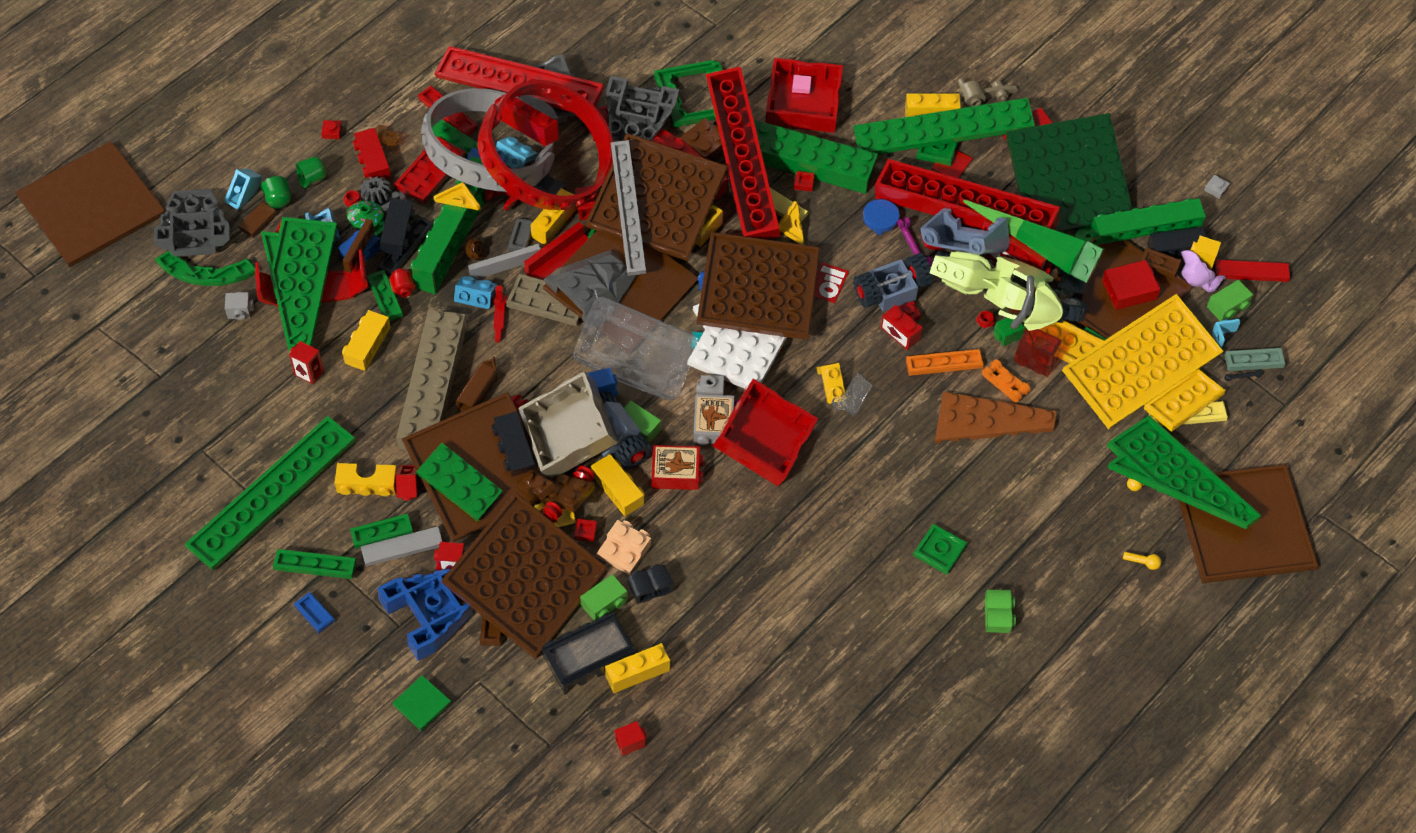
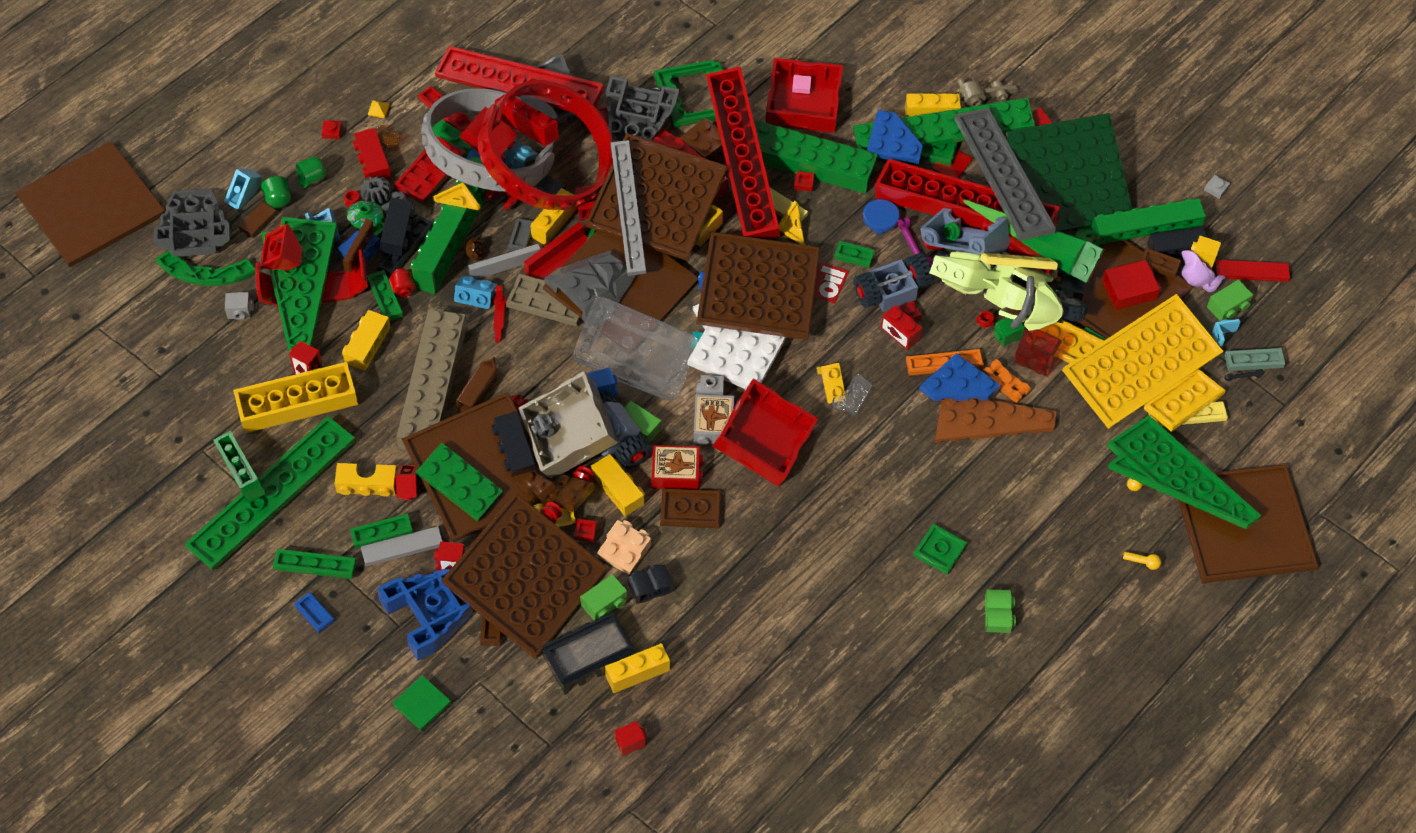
none -> green brick [213,431,266,503]
none -> yellow brick [234,362,358,433]
none -> red slope [260,224,302,271]
none -> yellow slope [368,101,390,118]
none -> red brick [459,106,518,159]
none -> dark grey gear [531,414,557,438]
none -> reddish brown tile [660,488,721,529]
none -> green plate [834,241,875,268]
none -> blue plate [867,110,923,164]
none -> blue plate [919,353,1000,401]
none -> green plate [943,222,960,241]
none -> dark grey plate [955,108,1056,241]
none -> light yellow tile [980,253,1058,270]

